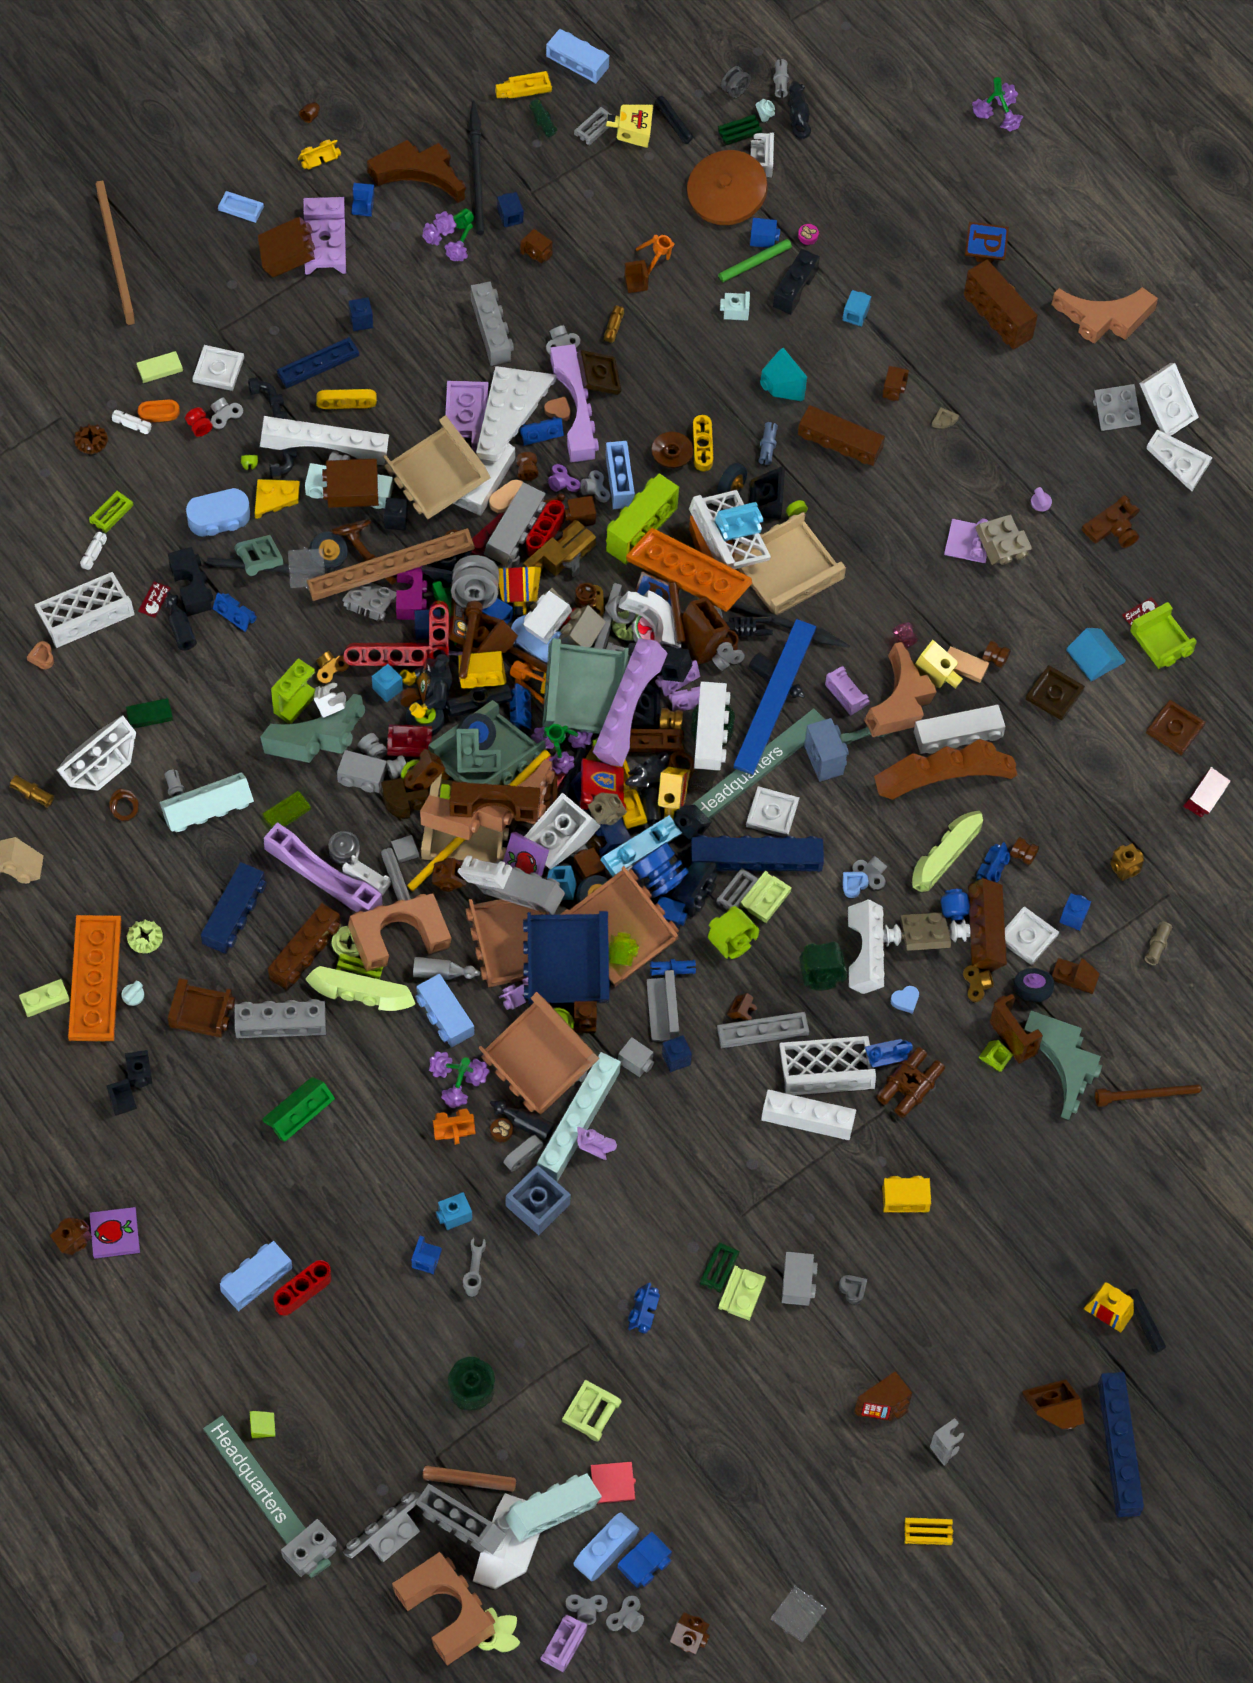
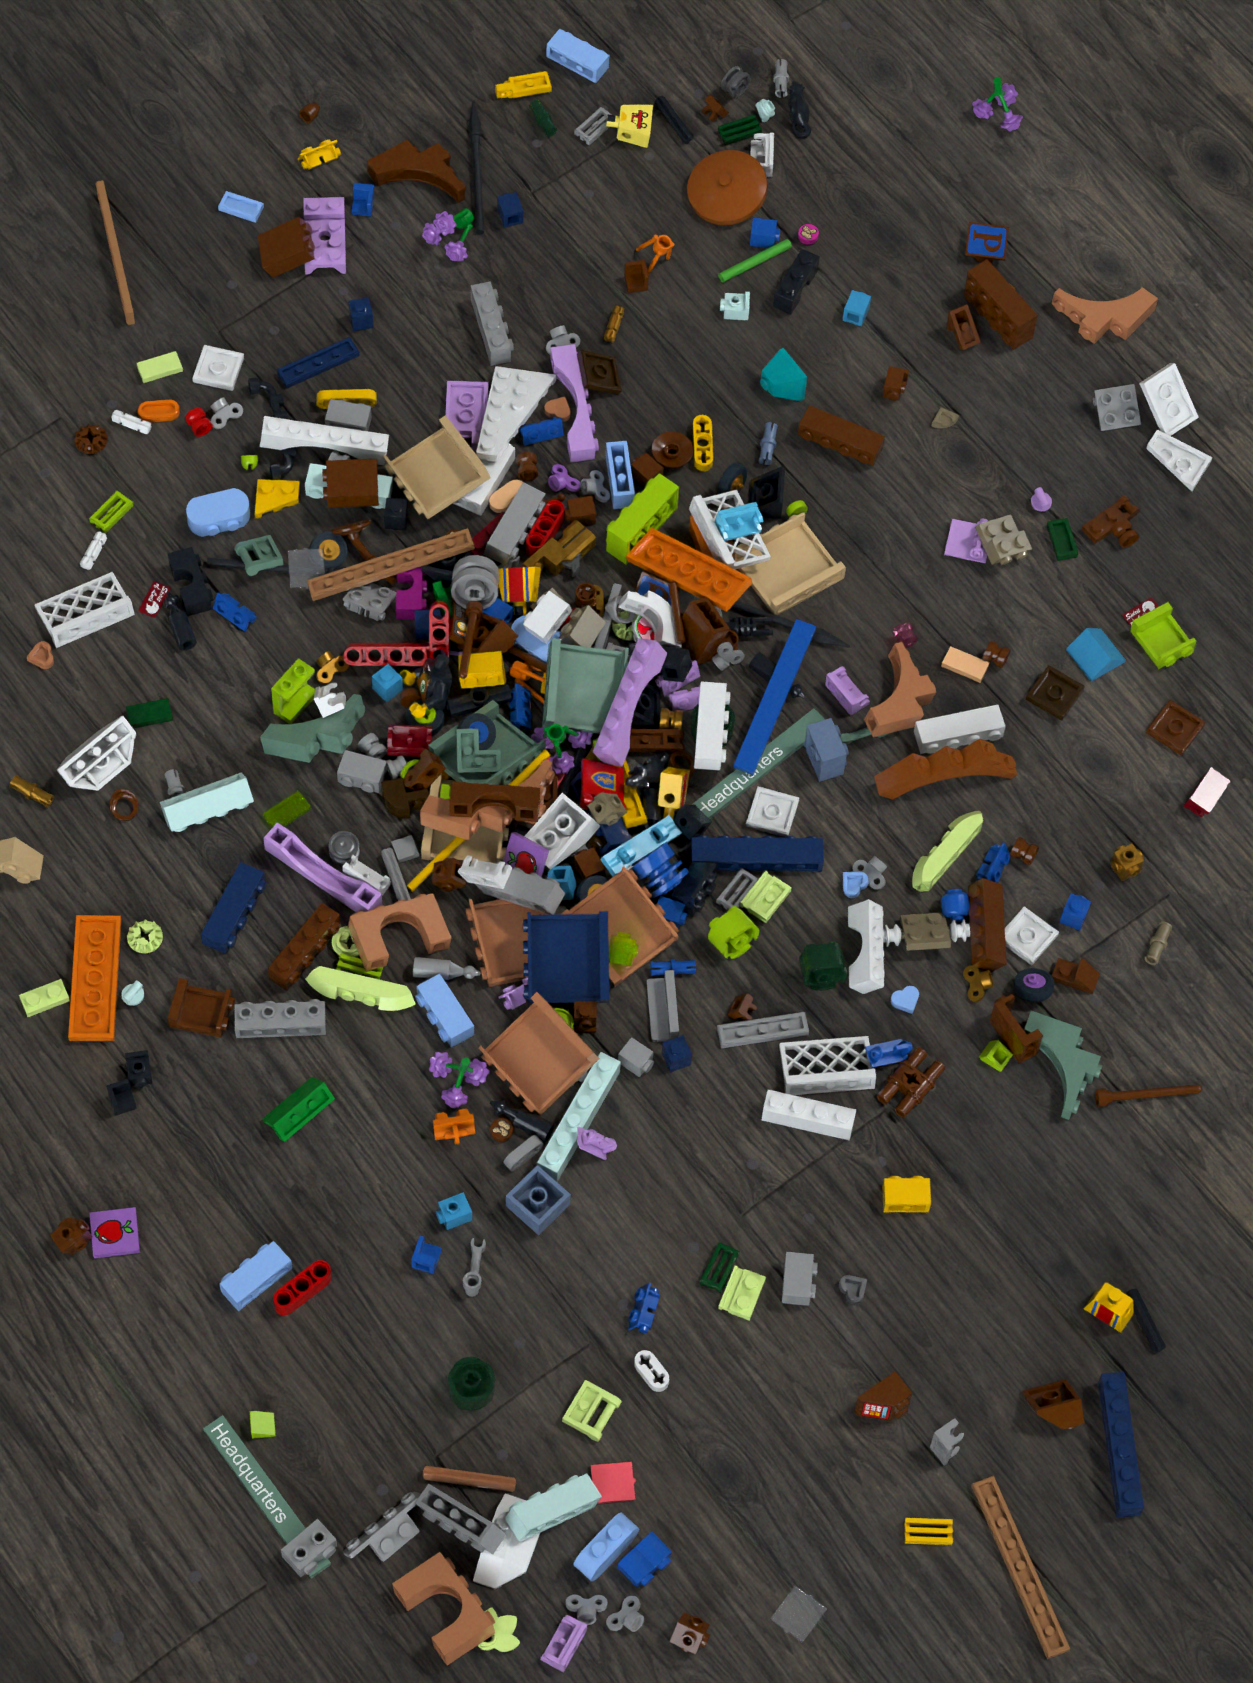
reddish brown brick [521,229,553,263] -> none
light yellow torso [914,640,963,689] -> none
none -> light grey brick [325,399,372,431]
none -> reddish brown brick [631,453,663,488]
none -> white beam [634,1350,669,1392]
none -> reddish brown tile [702,94,729,122]
none -> reddish brown slope [947,304,981,350]
none -> medium nougat tile [971,1476,1070,1659]
none -> dark green tile [1047,518,1078,561]

